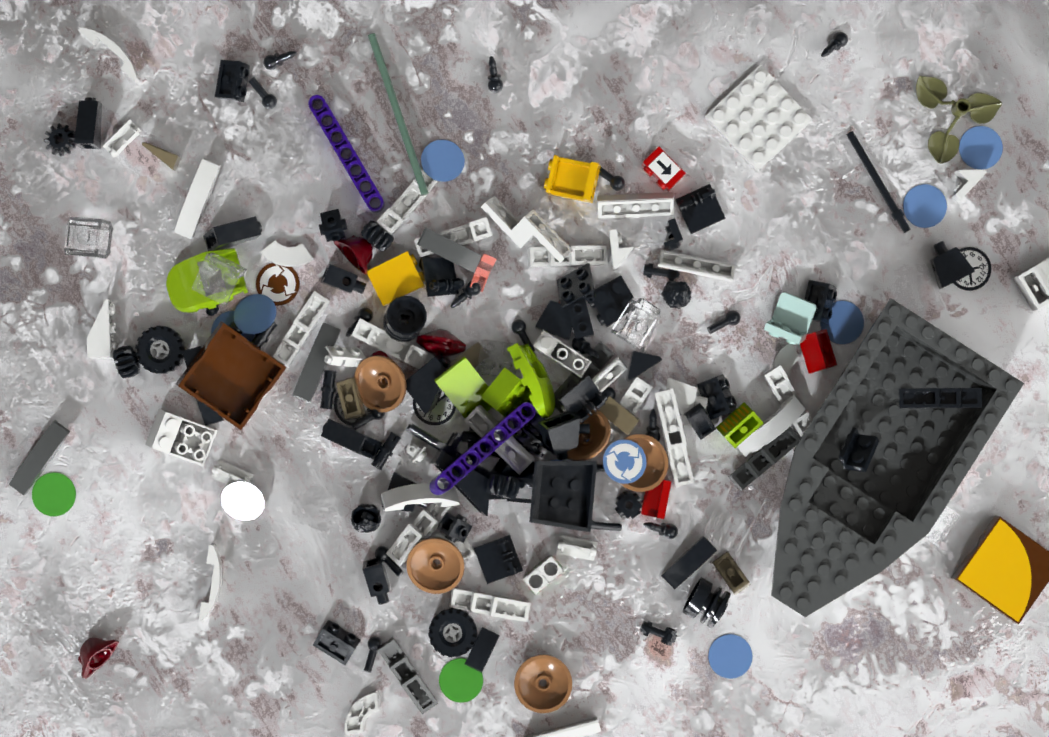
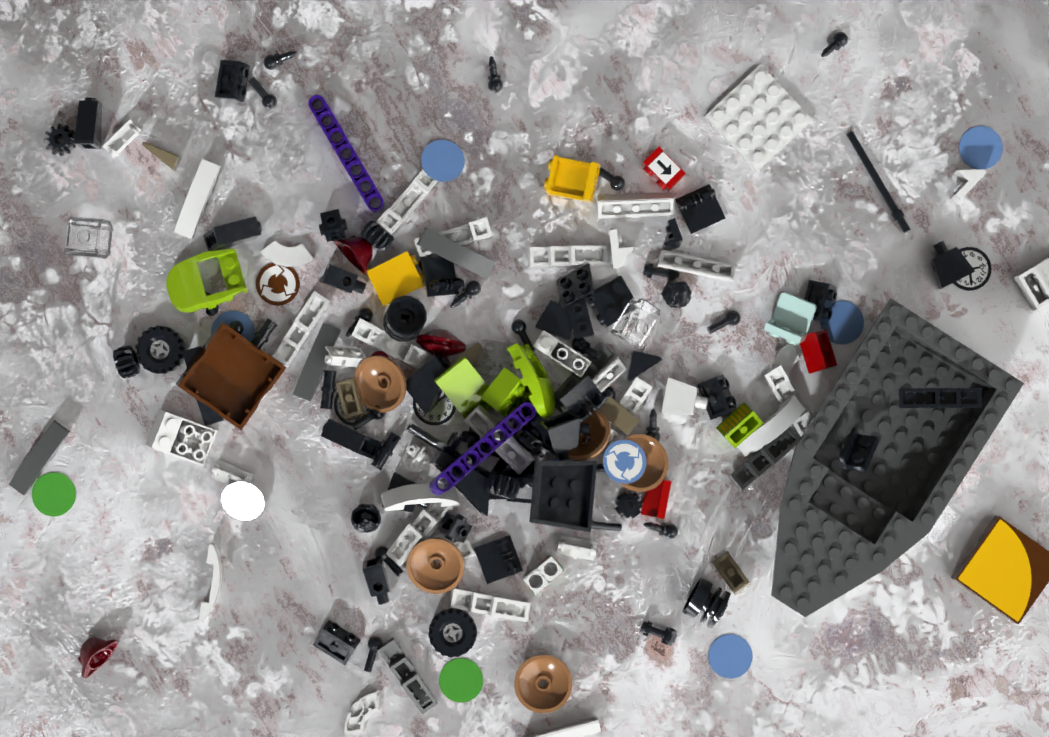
white slope [78,27,140,84] -> none
white slope [87,299,117,359] -> none
clear bracket [192,252,247,305] -> none
medium blue sticker [234,294,276,334] -> none
sand green piece [368,33,429,196] -> none
black slope [464,627,500,673] -> none
clear red sticker [470,254,497,292] -> none
white bracket [481,196,573,262] -> none
white bracket [654,389,695,487] -> none
black slope [661,536,717,590] -> none
black tile [684,403,716,440] -> none
medium blue sticker [903,184,947,228] -> none
olive plant [916,76,1002,164] -> none

